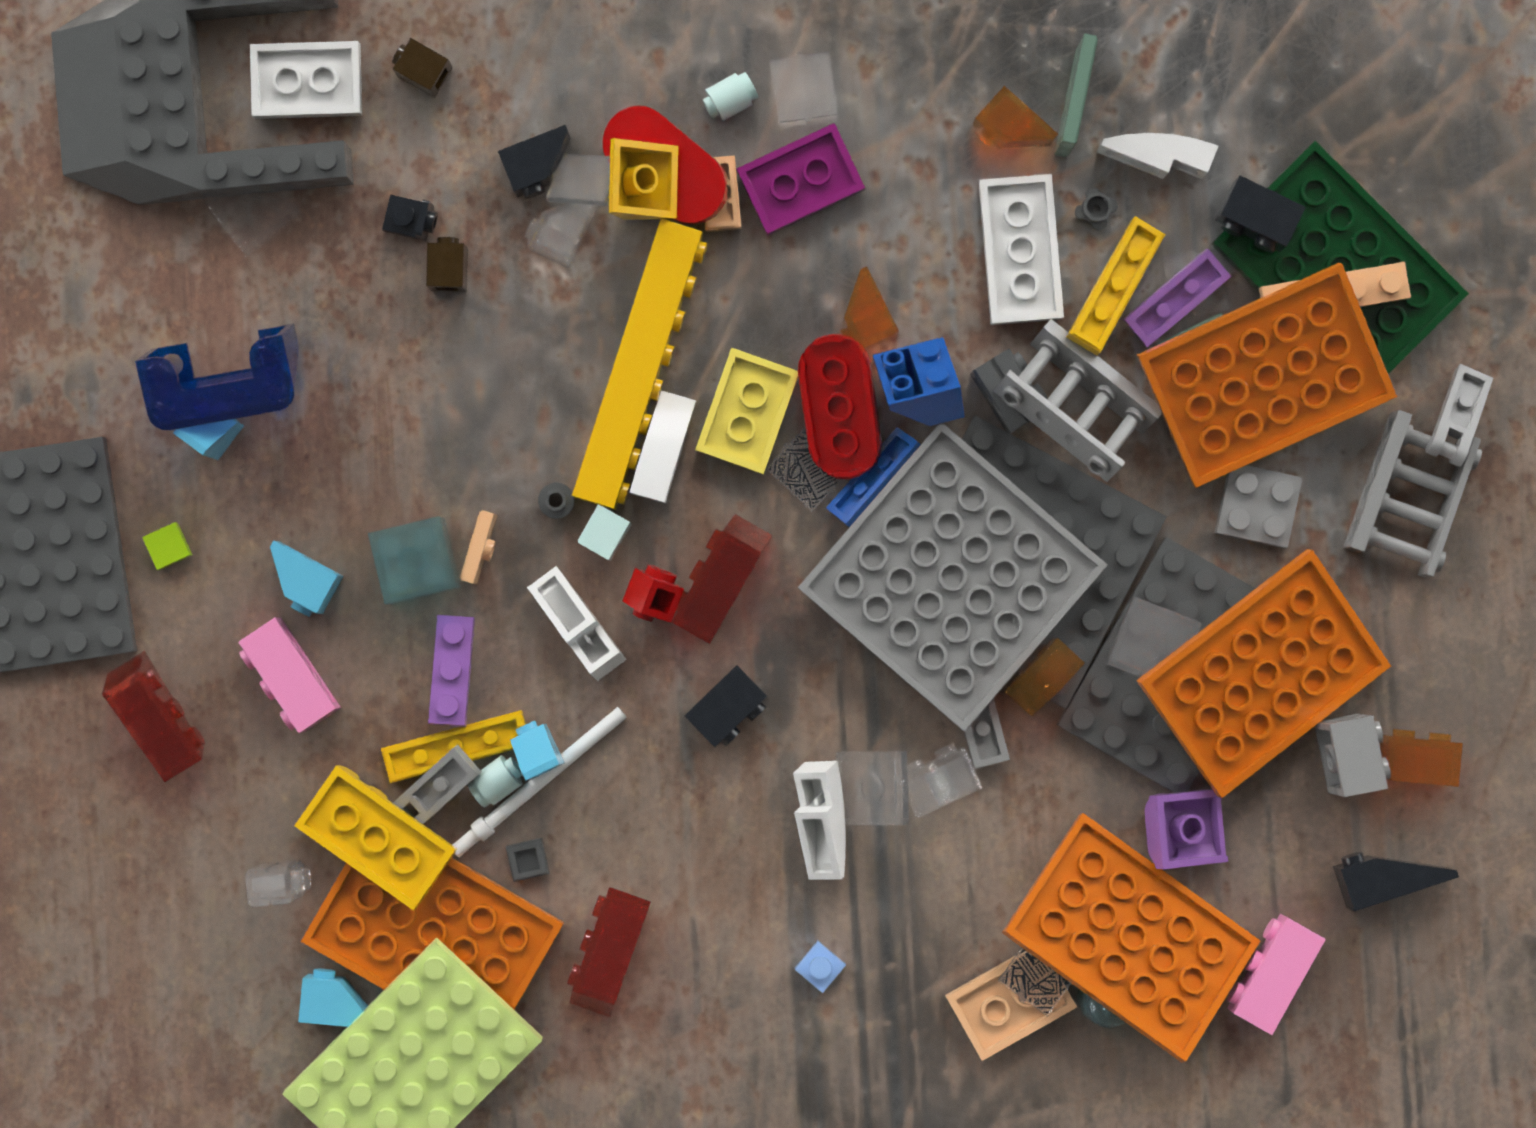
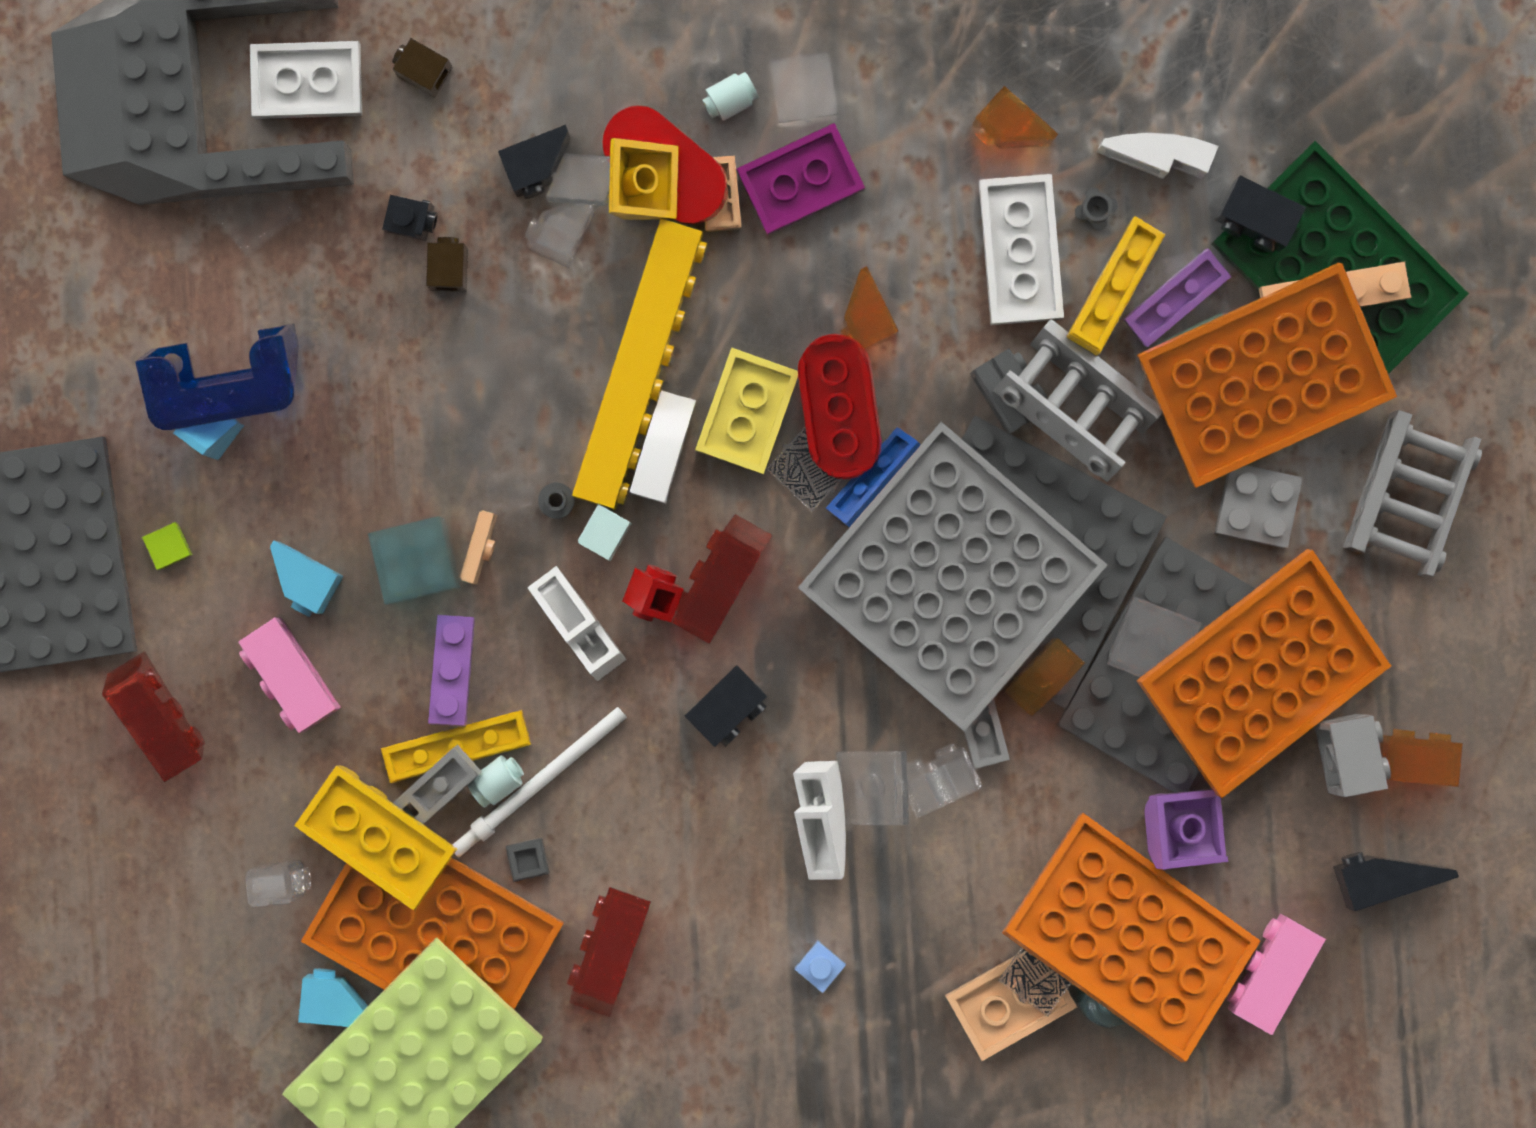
medium azure slope [510,721,565,781] -> none
blue slope [873,337,965,426] -> none
sand green tile [1054,33,1098,157] -> none
light grey plate [1425,364,1493,467] -> none

